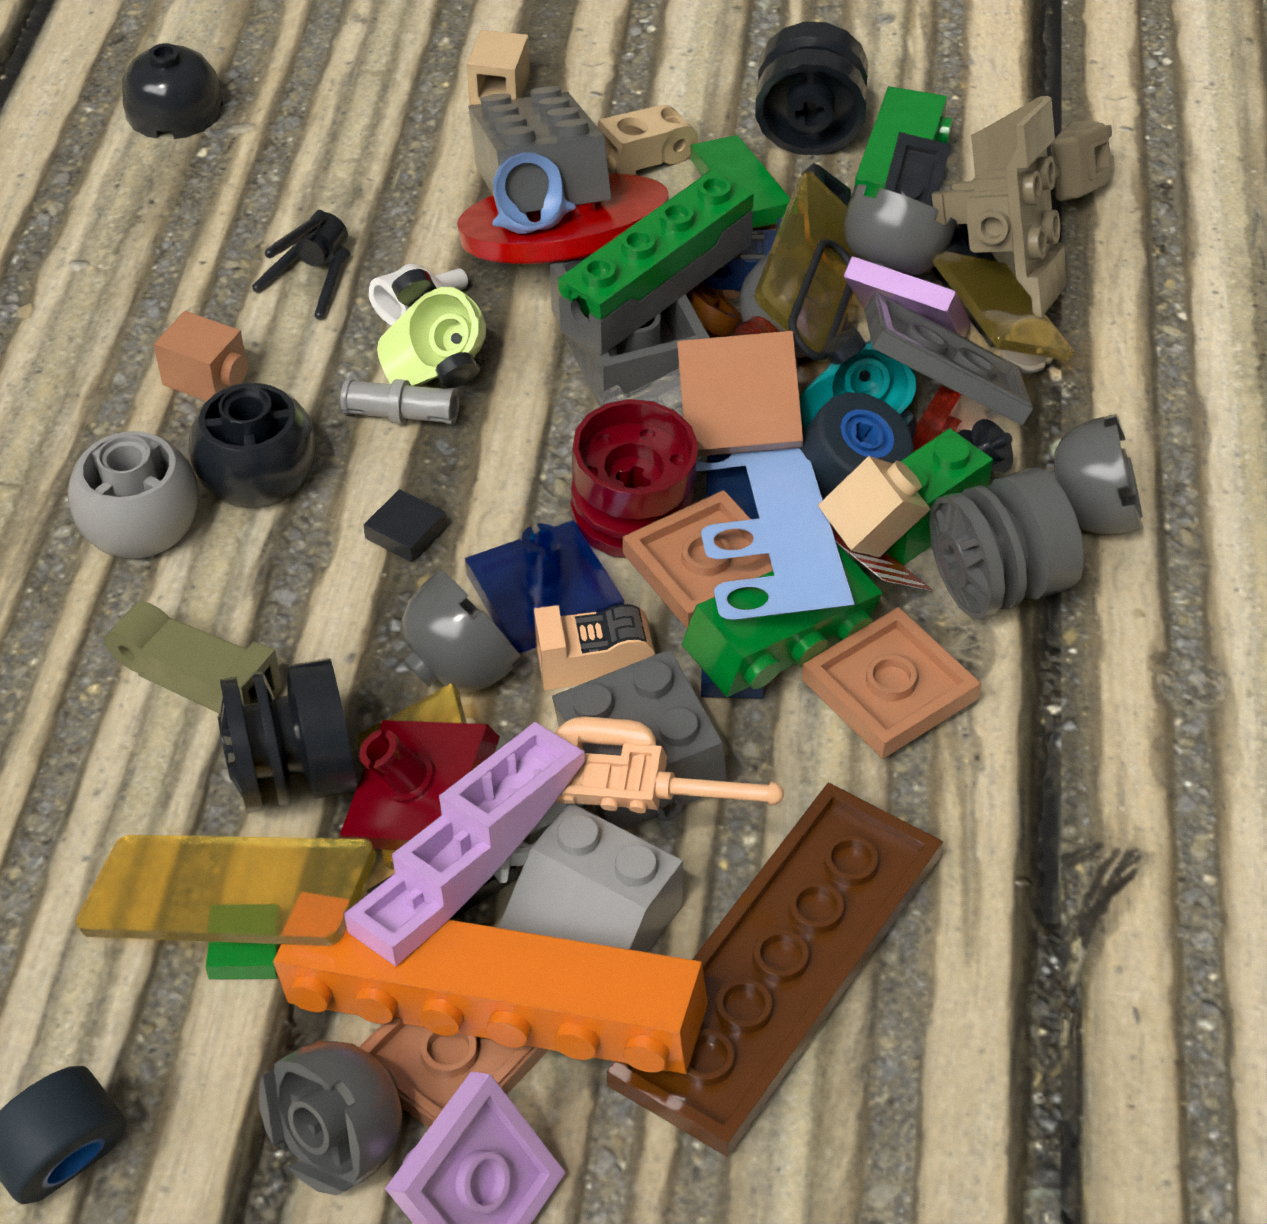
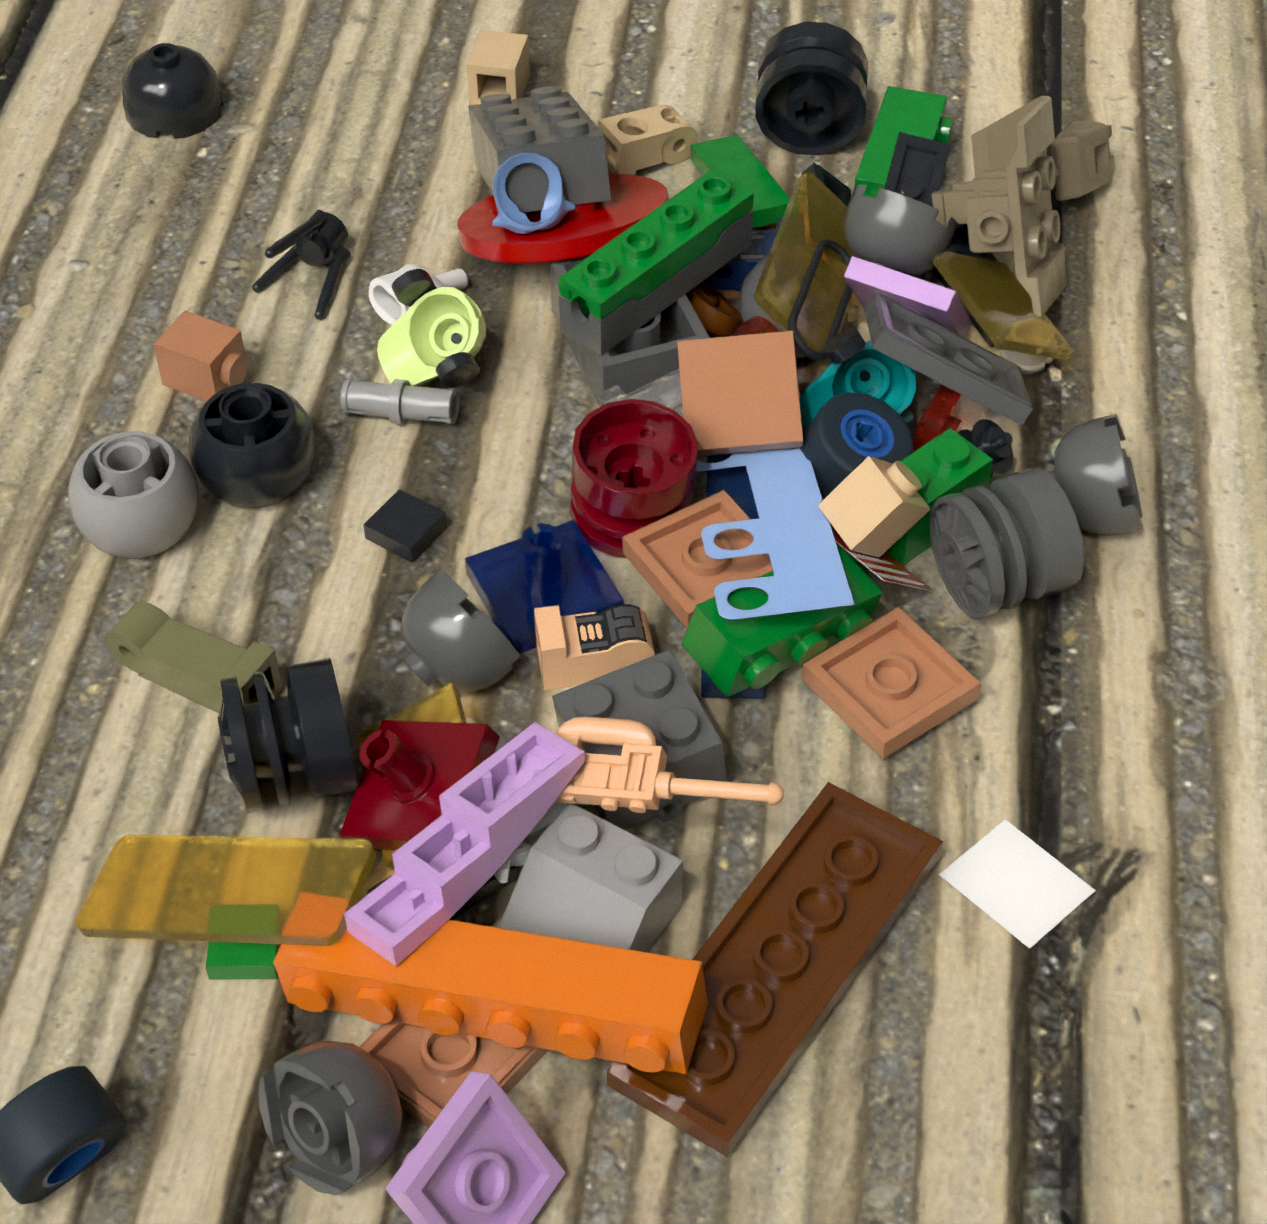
none -> white sticker [939,819,1096,949]

